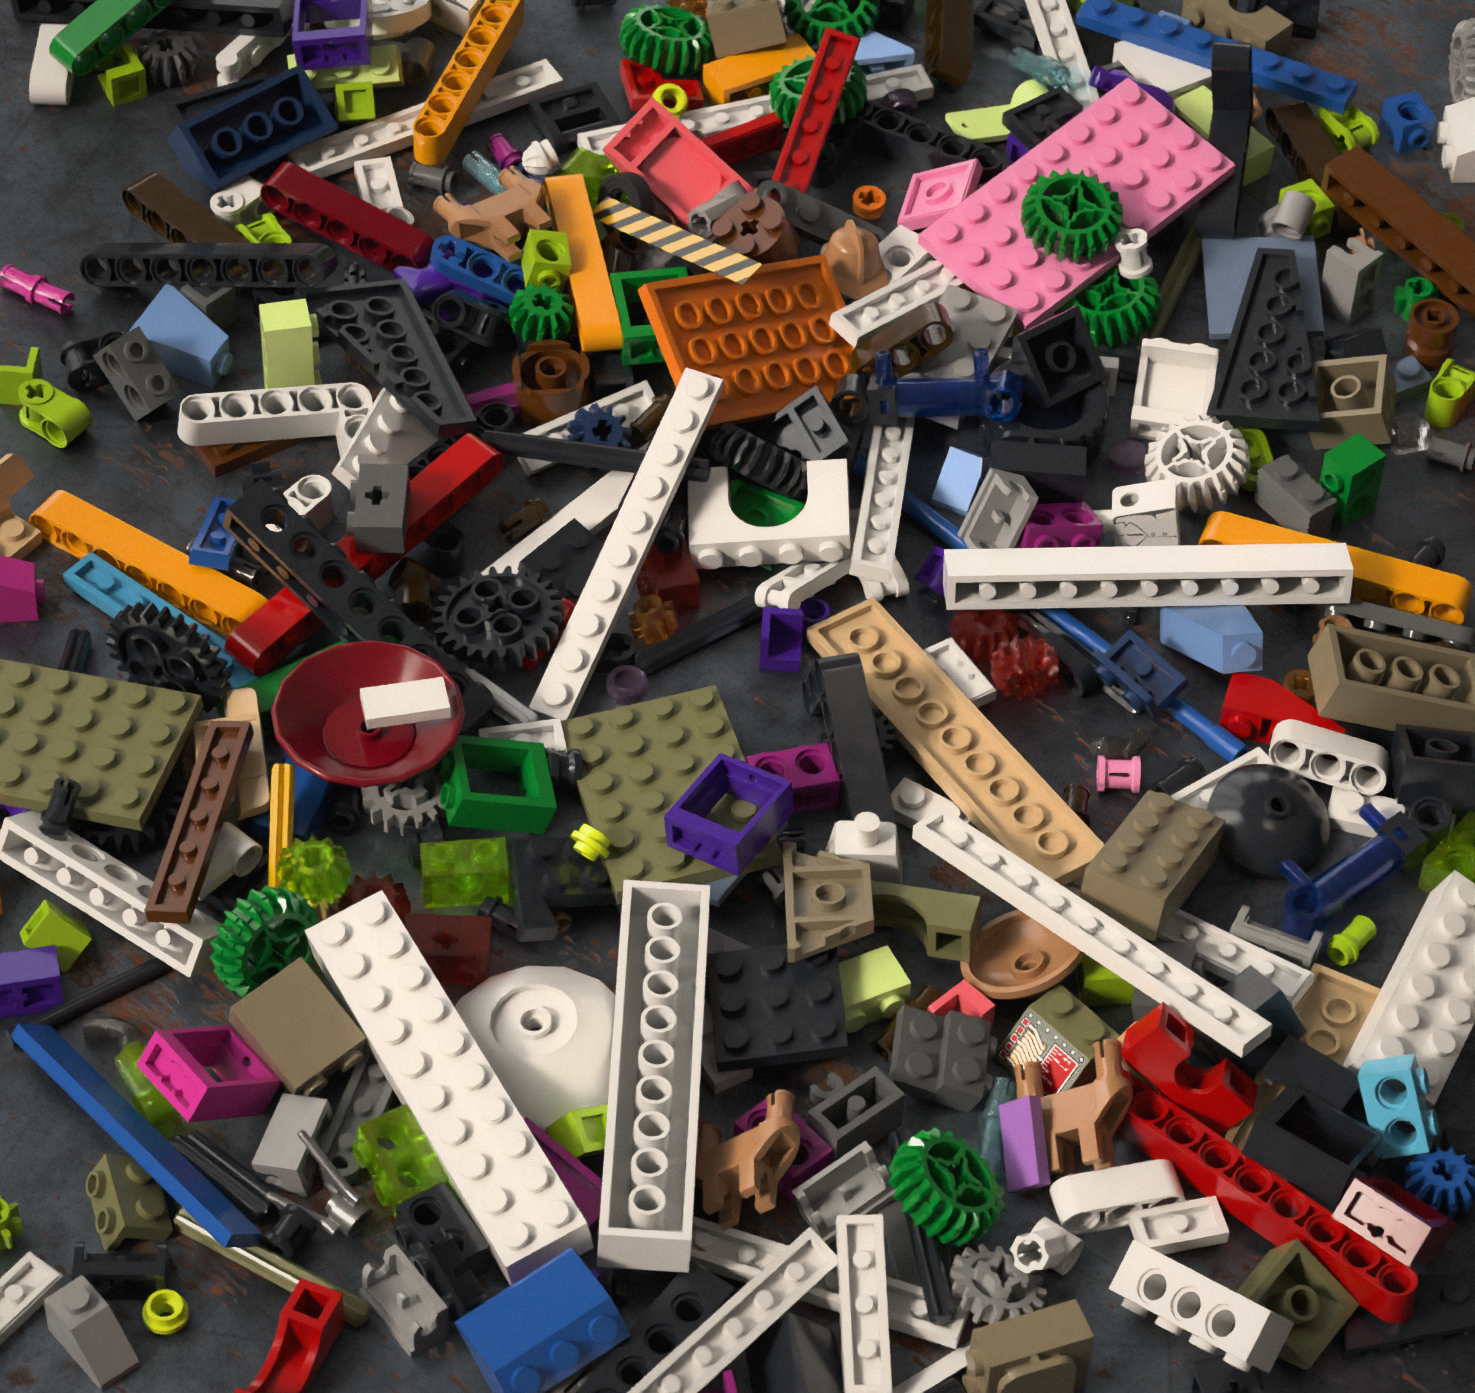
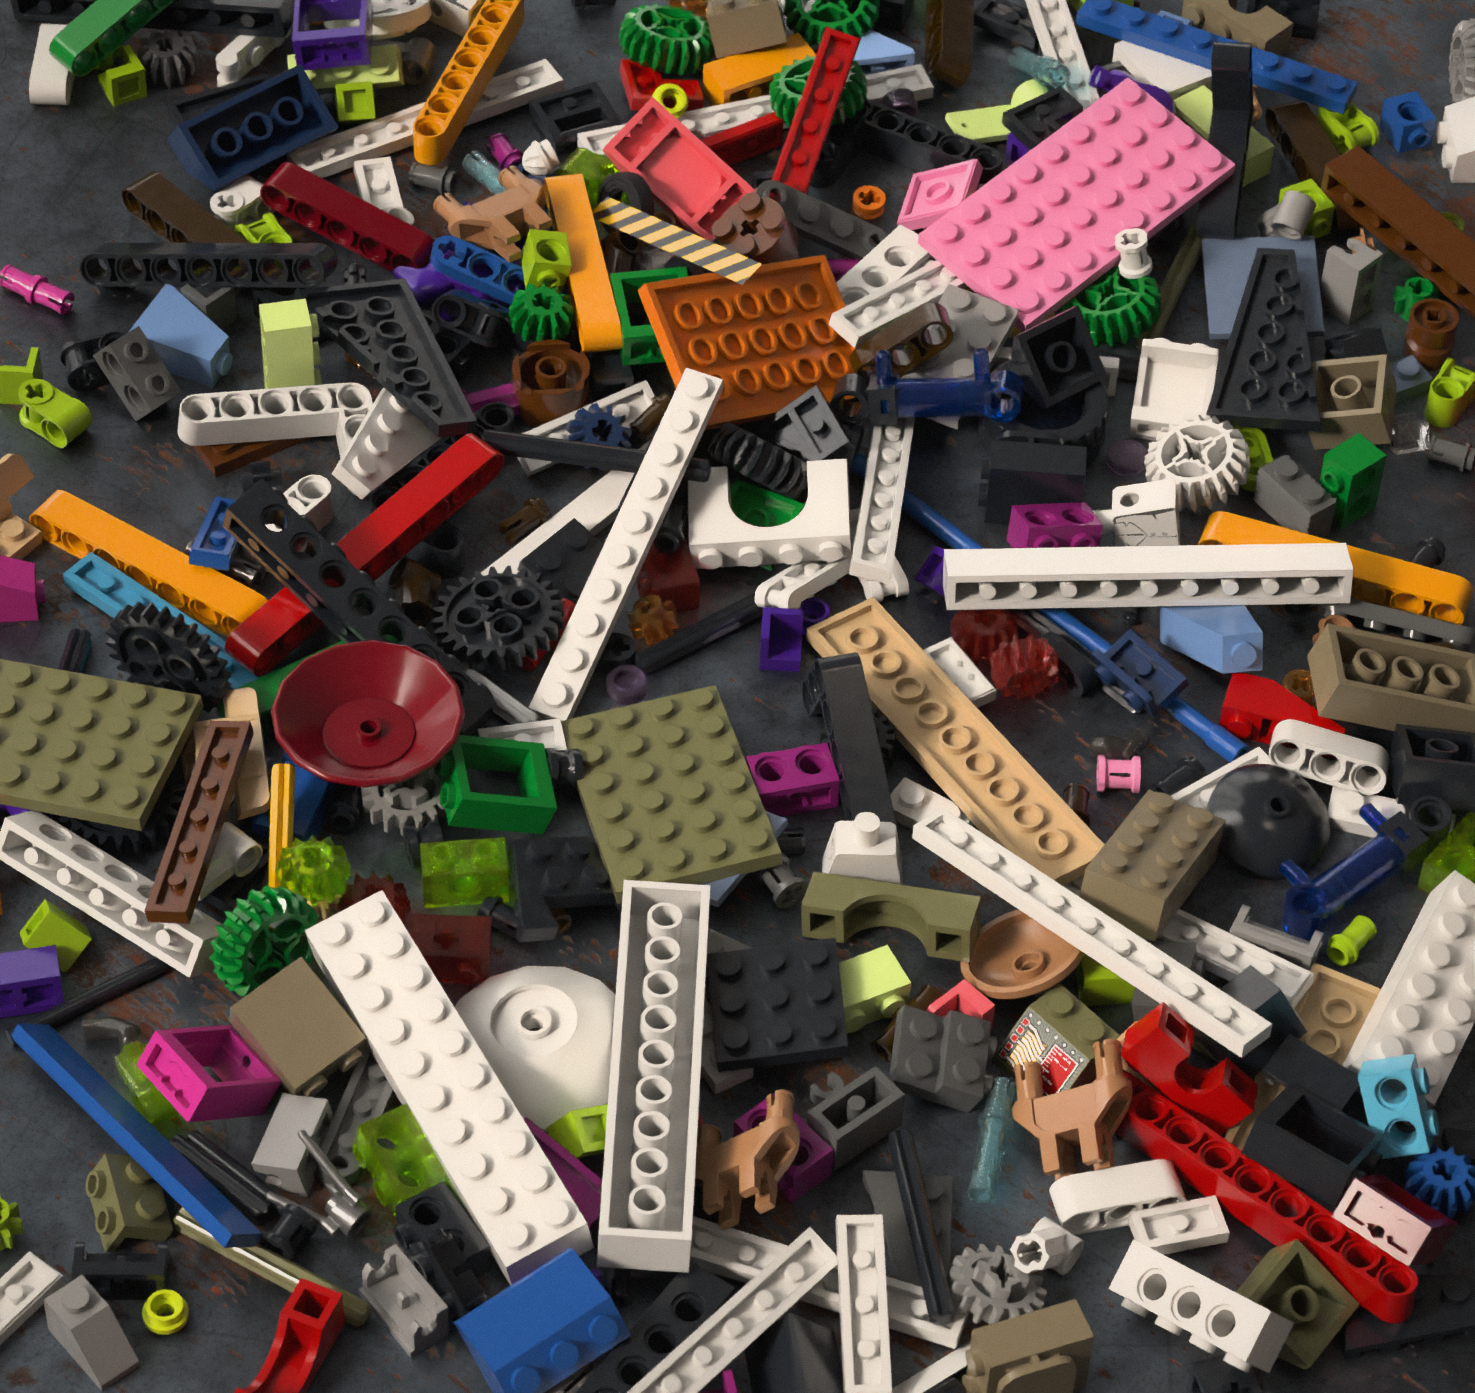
black pin [40,778,81,835] -> none
dark grey brick [347,463,411,553] -> none
white tile [360,677,451,729] -> none
neon yellow plate [571,824,612,861] -> none
dark purple window [664,753,794,876] -> none
light grey piece [687,180,748,239] -> none
dark tan wing [783,841,874,963] -> none
light grey hinge [792,1141,896,1245] -> none
medium nougat piece [820,219,888,300] -> none
green gear [888,1127,1005,1247] -> none
light blue slope [931,446,984,517] -> none
light grey hinge [957,468,1039,549] -> none
medium lavender tile [998,1095,1050,1194] -> none
green gear [1020,167,1123,264] -> none

